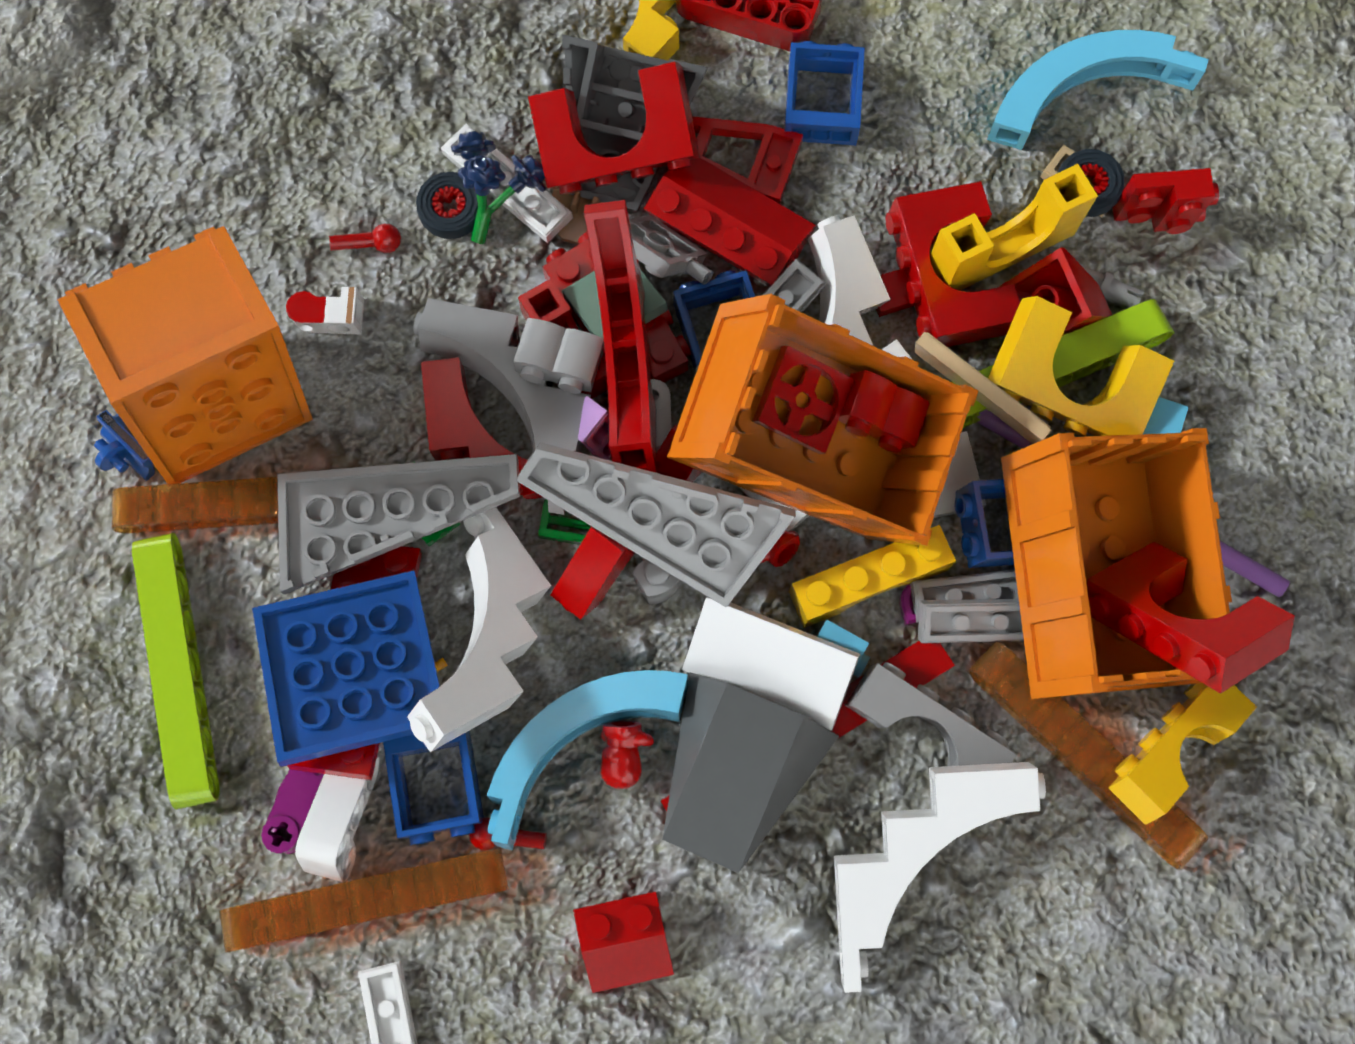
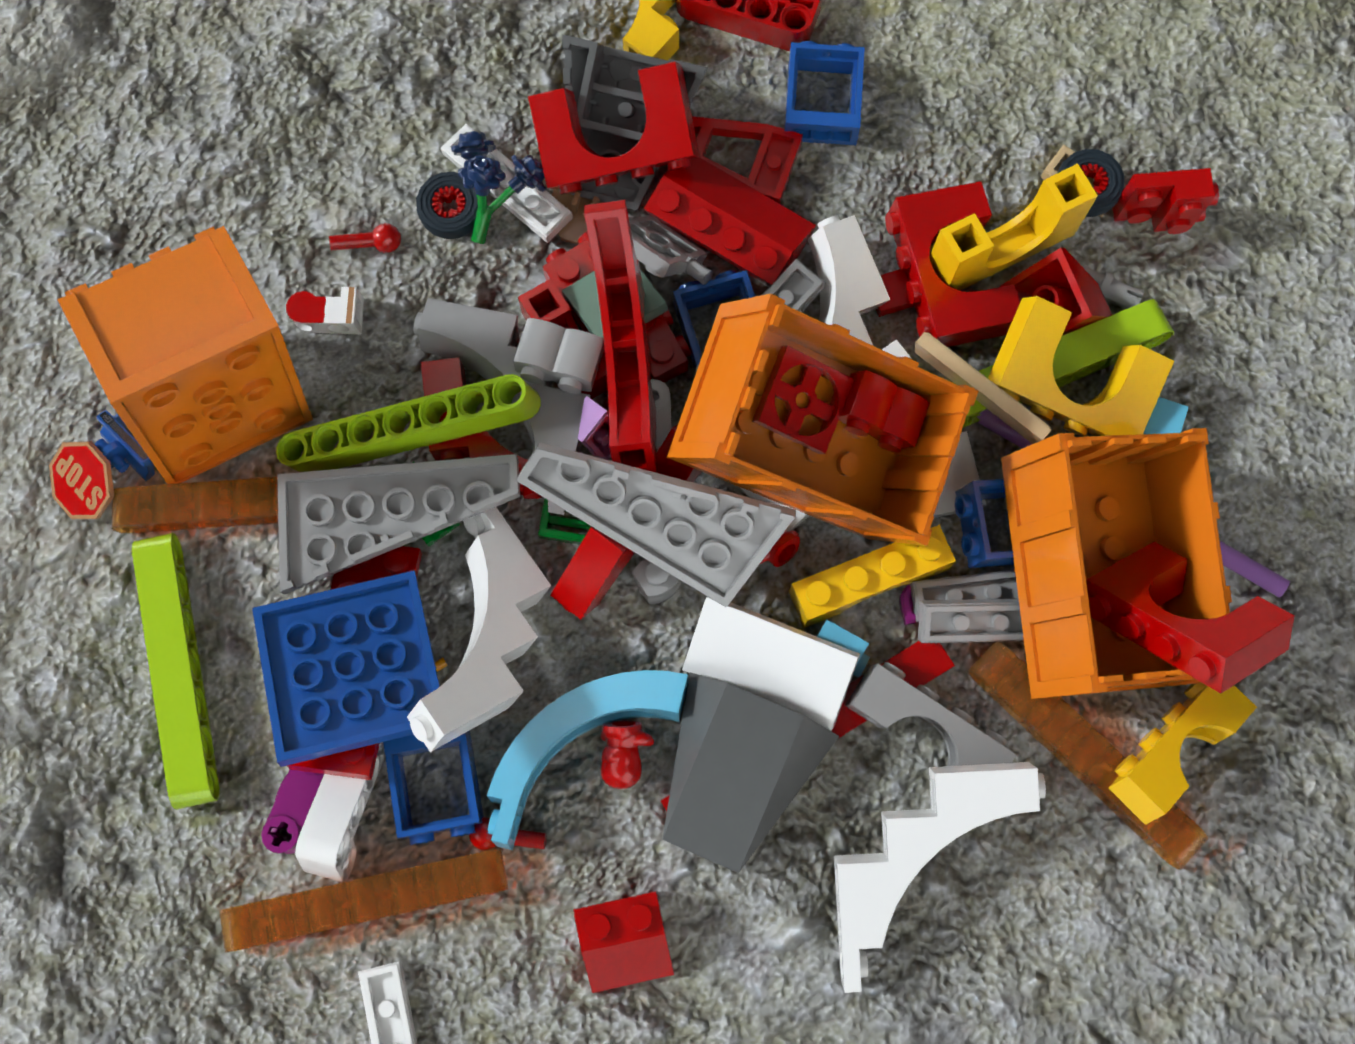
medium azure arch [987,30,1209,150] -> none
none -> piece [49,441,114,519]
none -> lime beam [276,374,541,472]

